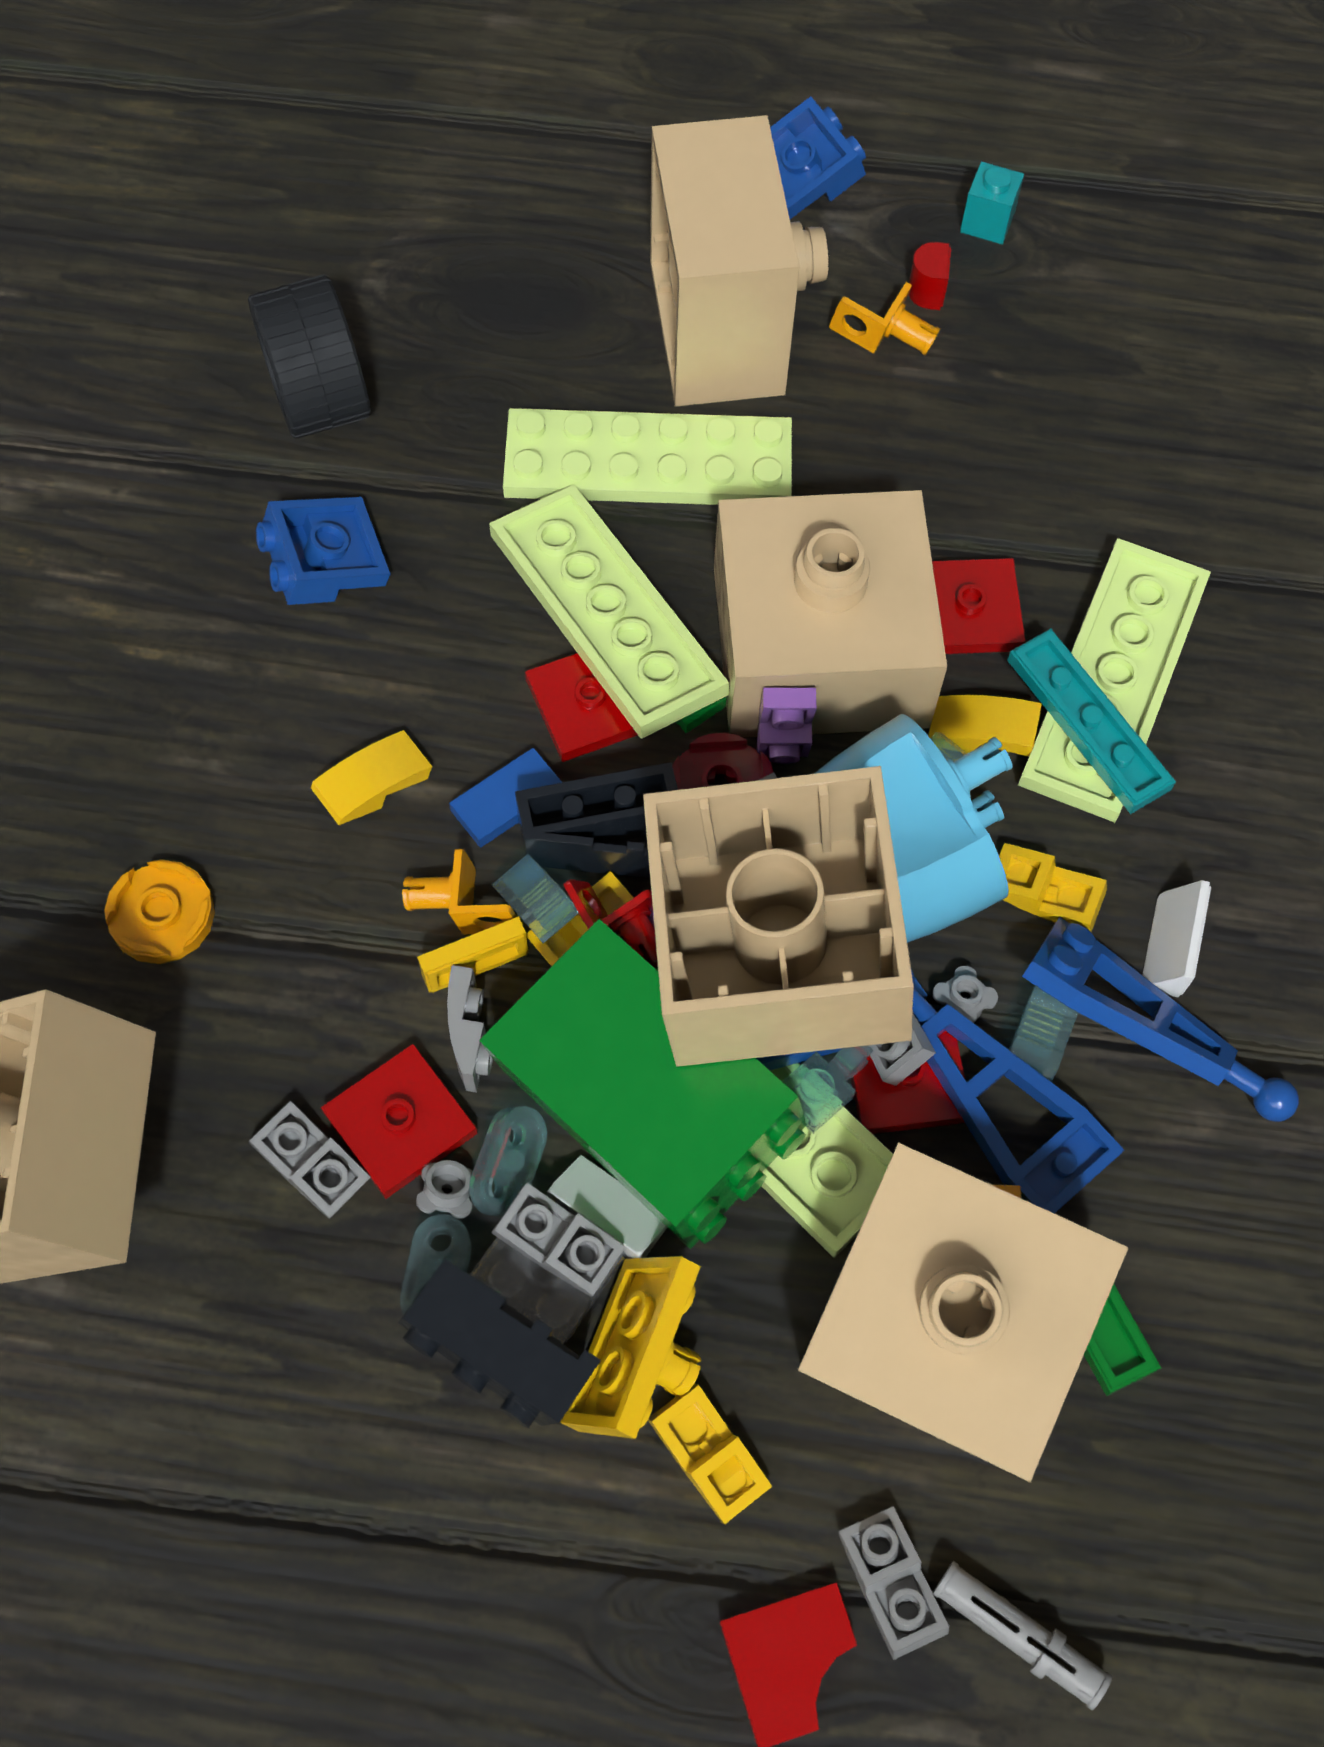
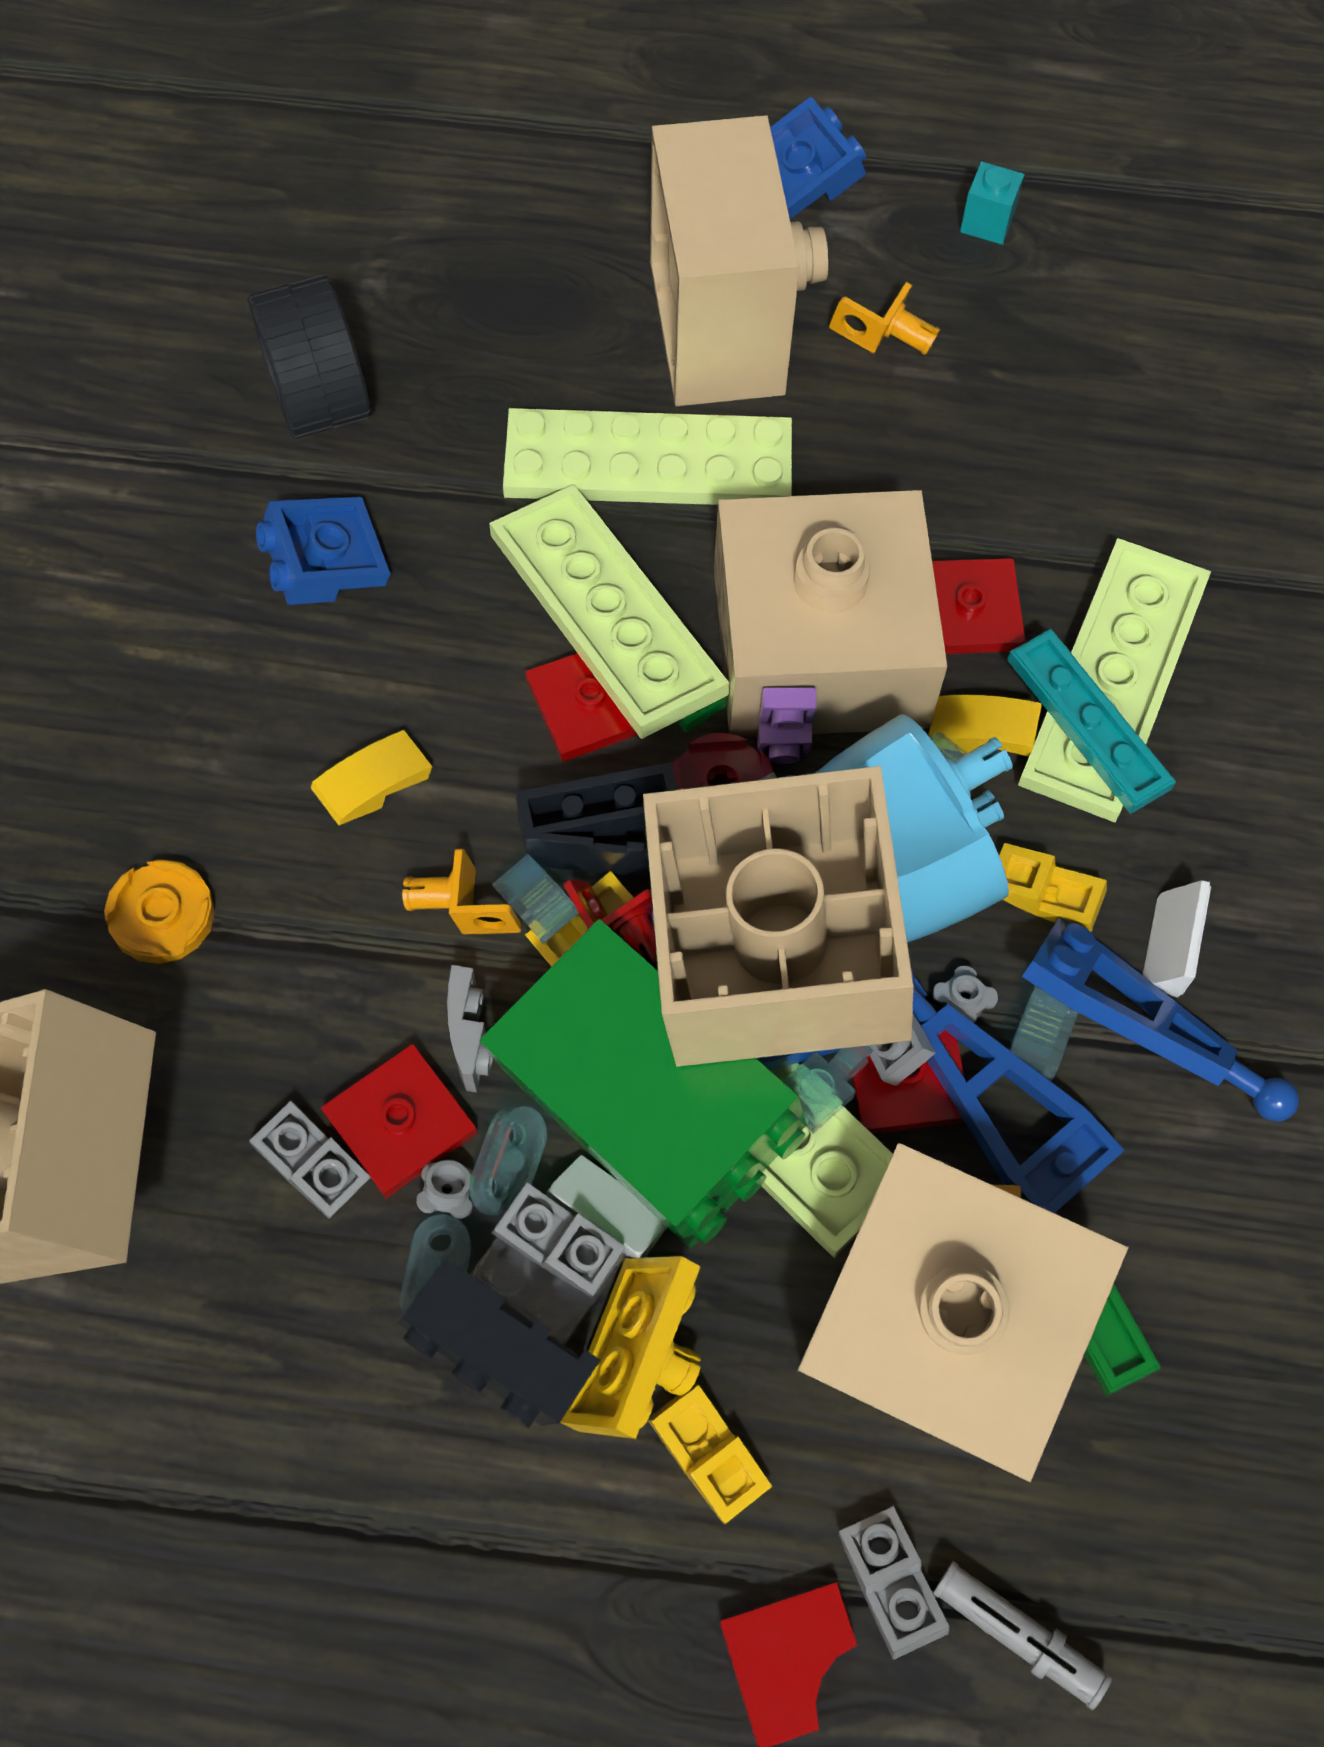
yellow tile [417,916,529,993] -> none
blue tile [449,748,562,848] -> none
red brick [908,242,951,310] -> none

